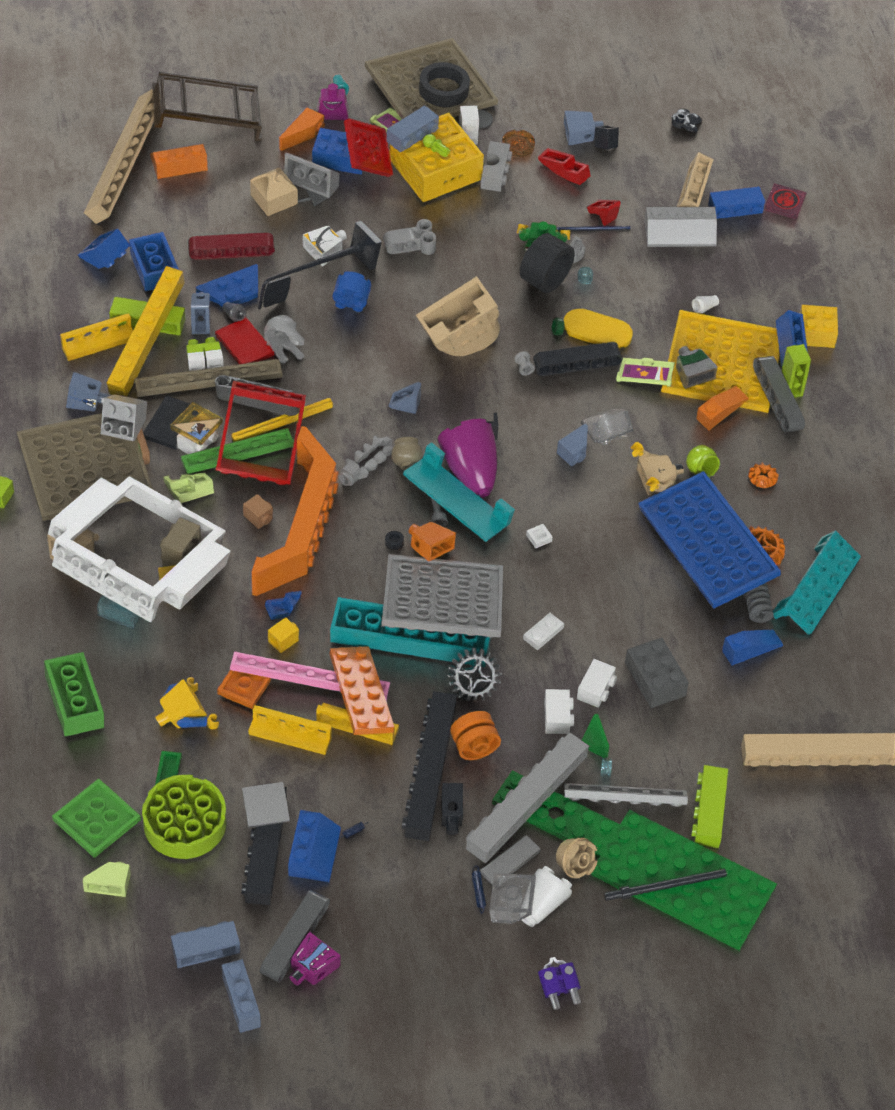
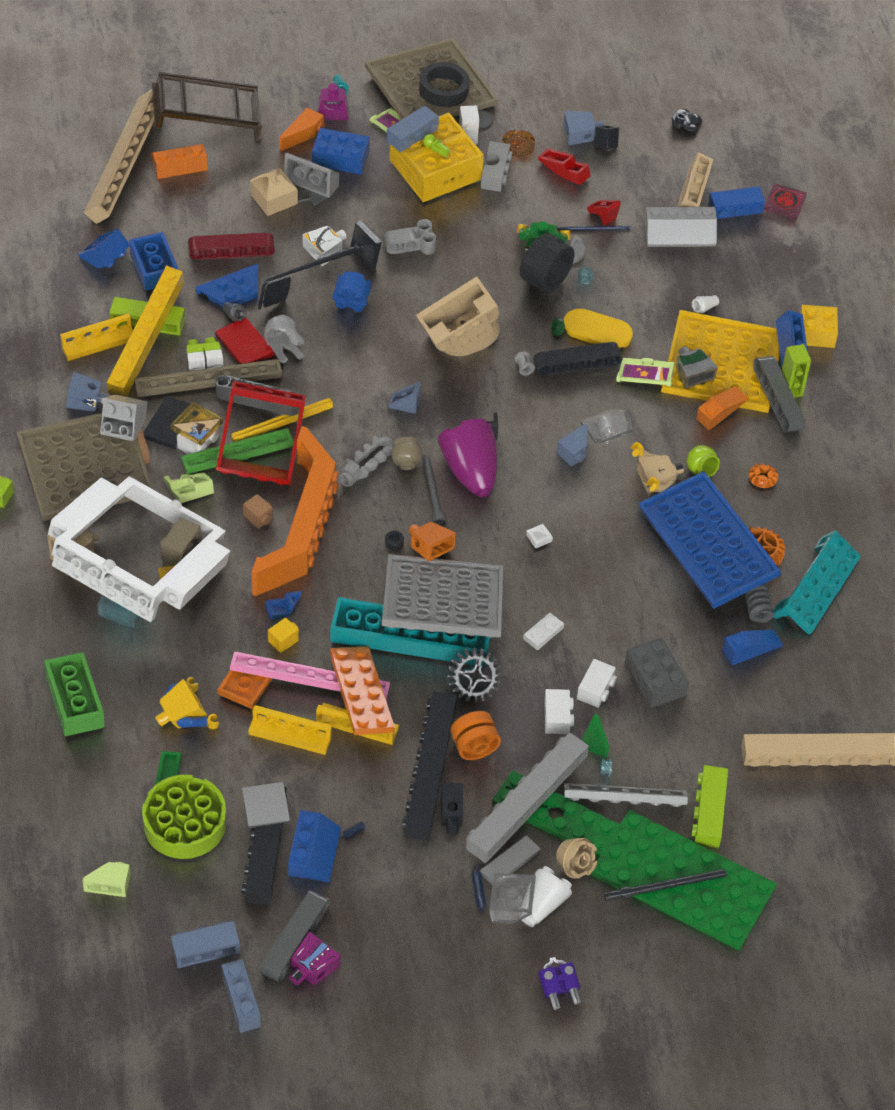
bright green plate [52,779,141,858] -> none
sand blue torso [191,292,210,334] -> none
red plate [344,118,393,177] -> none
teal bracket [403,442,515,542] -> none

